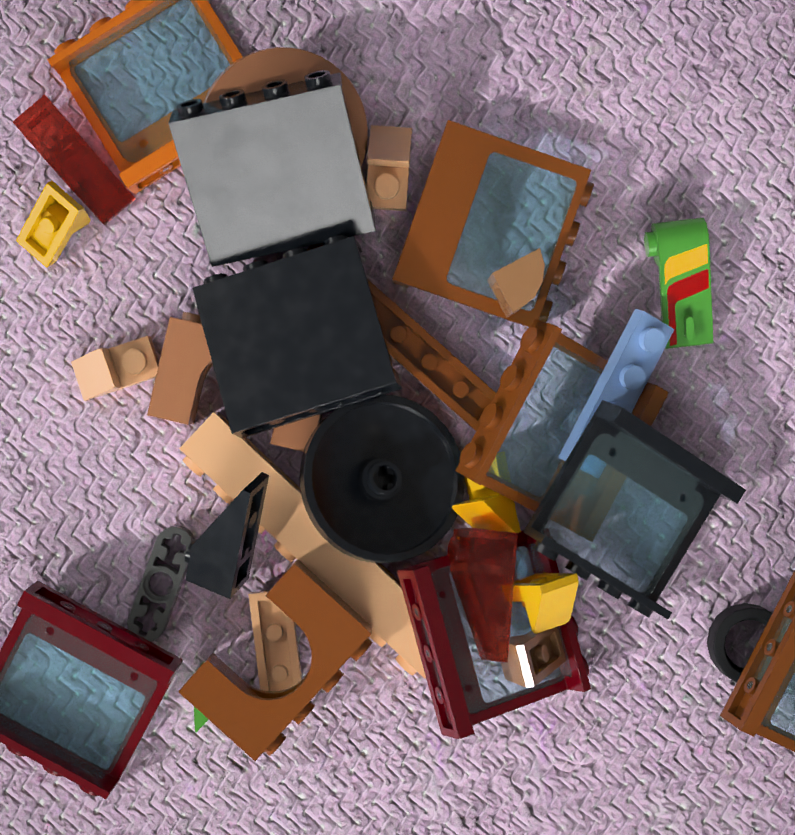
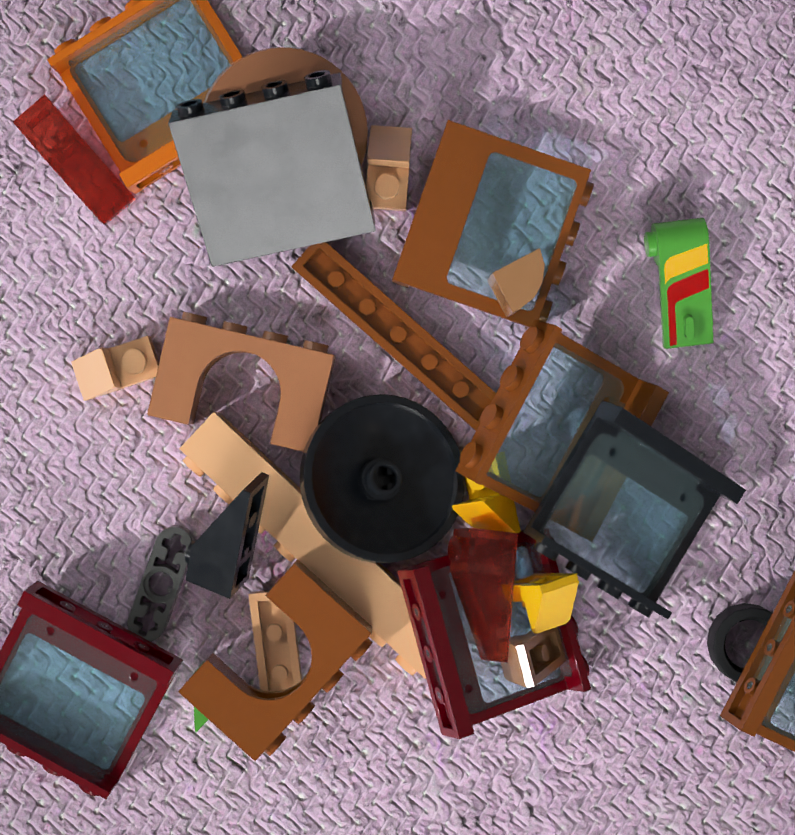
yellow slope [16,180,91,267] -> none
black panel [192,235,402,438] -> none
light blue plate [558,309,675,478] -> none

